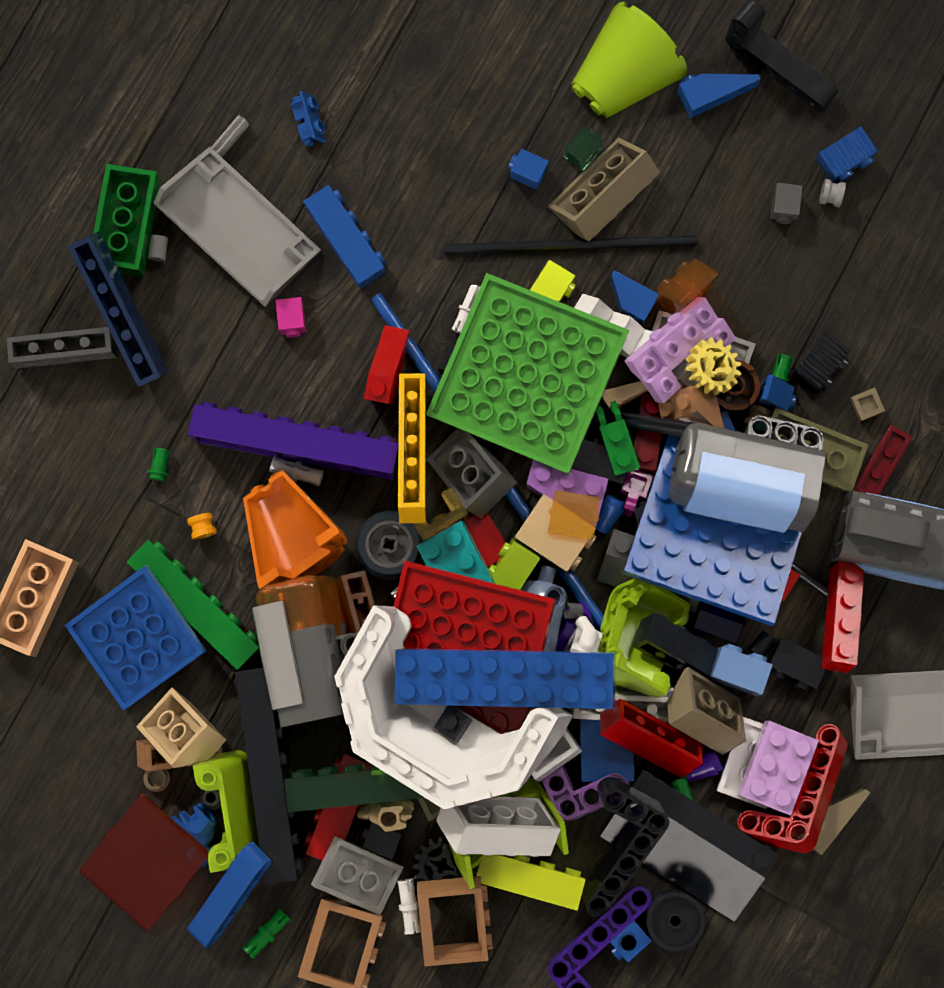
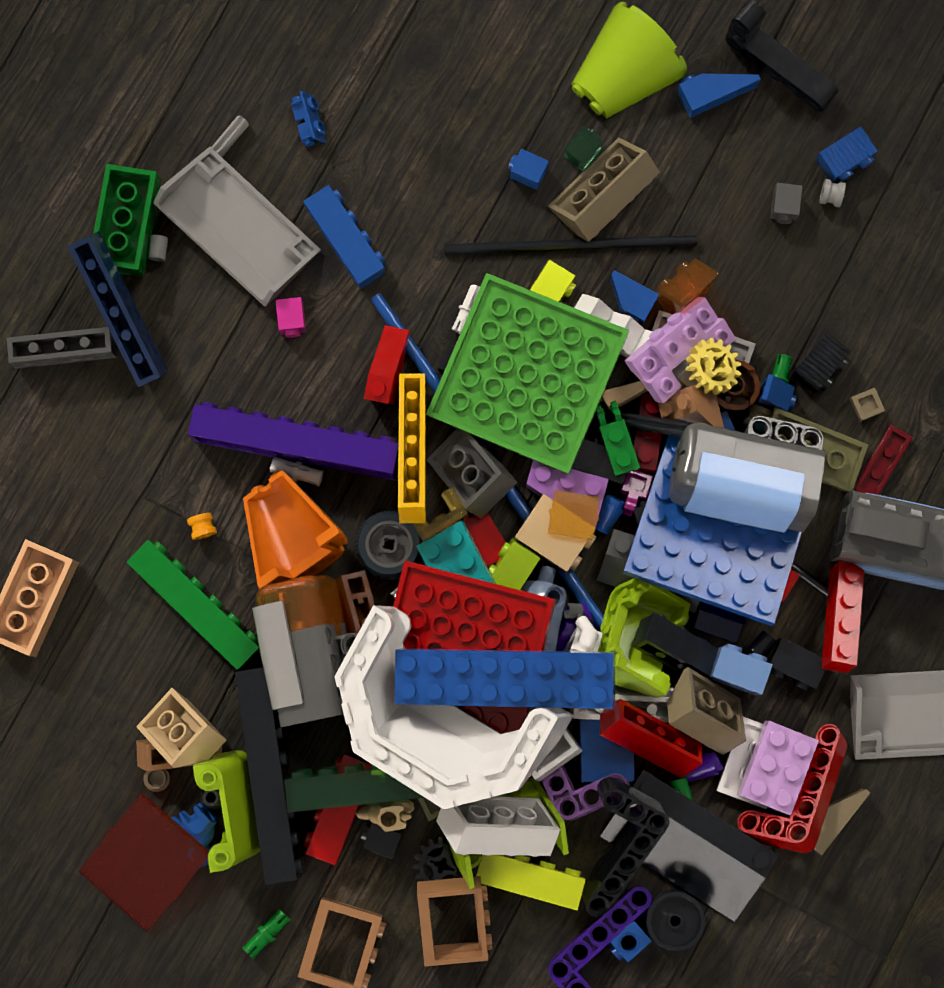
blue plate [65,565,207,711] -> none
green pin [148,448,170,481] -> none
blue beam [187,842,272,949] -> none
light grey plate [311,836,404,915] -> none
white pin [397,878,421,934] -> none
black plate [434,705,472,743] -> none

